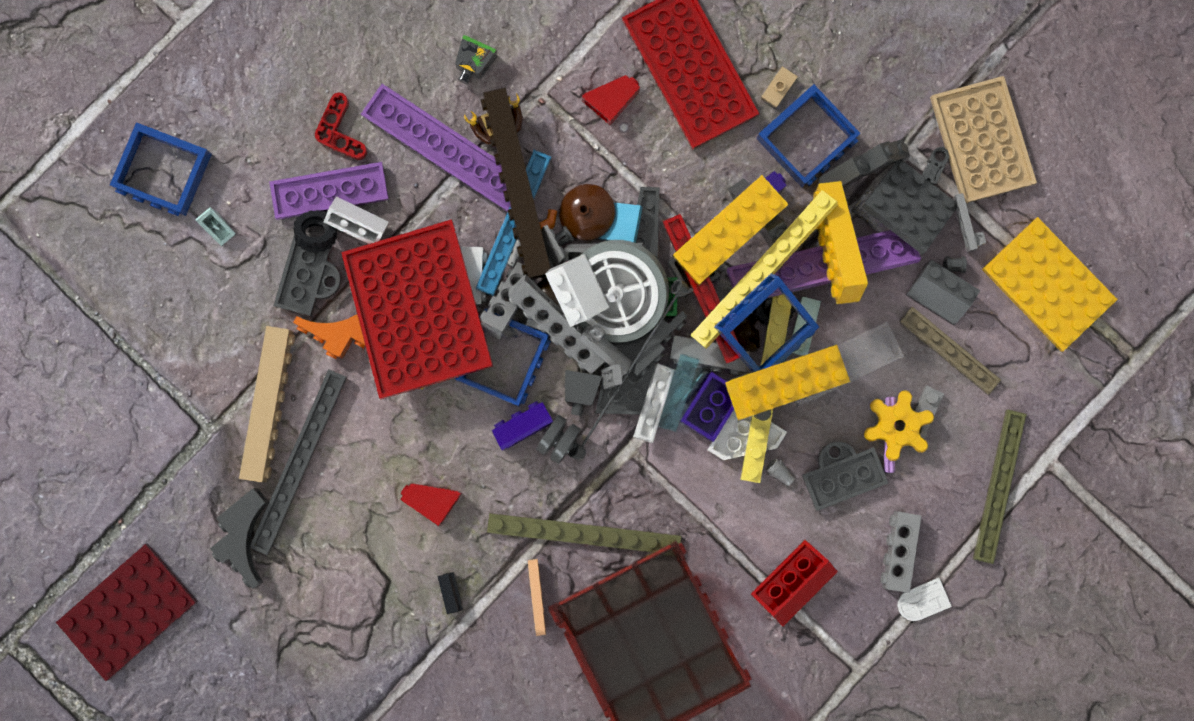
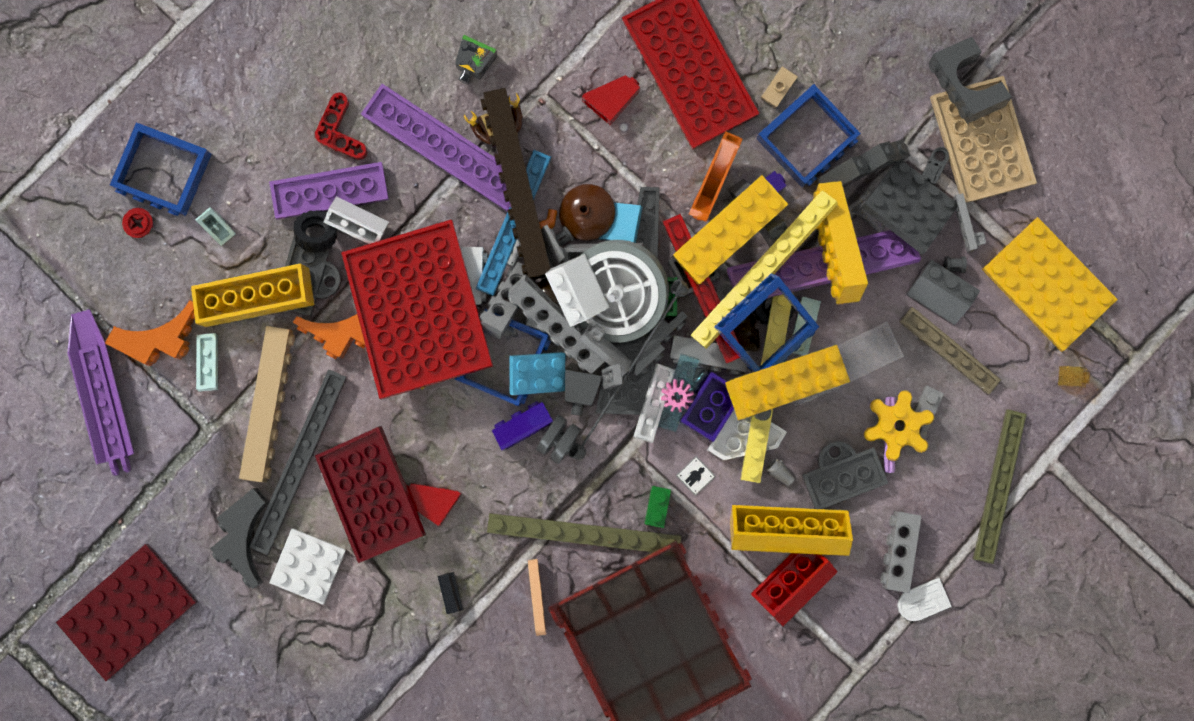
none -> medium lavender hinge [67,309,134,476]
none -> orange arch [105,300,195,366]
none -> red gear [122,208,154,238]
none -> yellow brick [191,263,314,327]
none -> light aqua hinge [196,333,218,392]
none -> white plate [269,528,347,605]
none -> dark red plate [315,426,426,563]
none -> medium azure plate [510,352,565,395]
none -> green brick [644,486,671,528]
none -> bright pink gear [661,379,694,412]
none -> sticker [676,456,716,496]
none -> orange arch [689,131,743,222]
none -> yellow brick [730,505,853,556]
none -> dark grey arch [928,37,1012,124]
none -> clear yellow bracket [1058,366,1090,388]

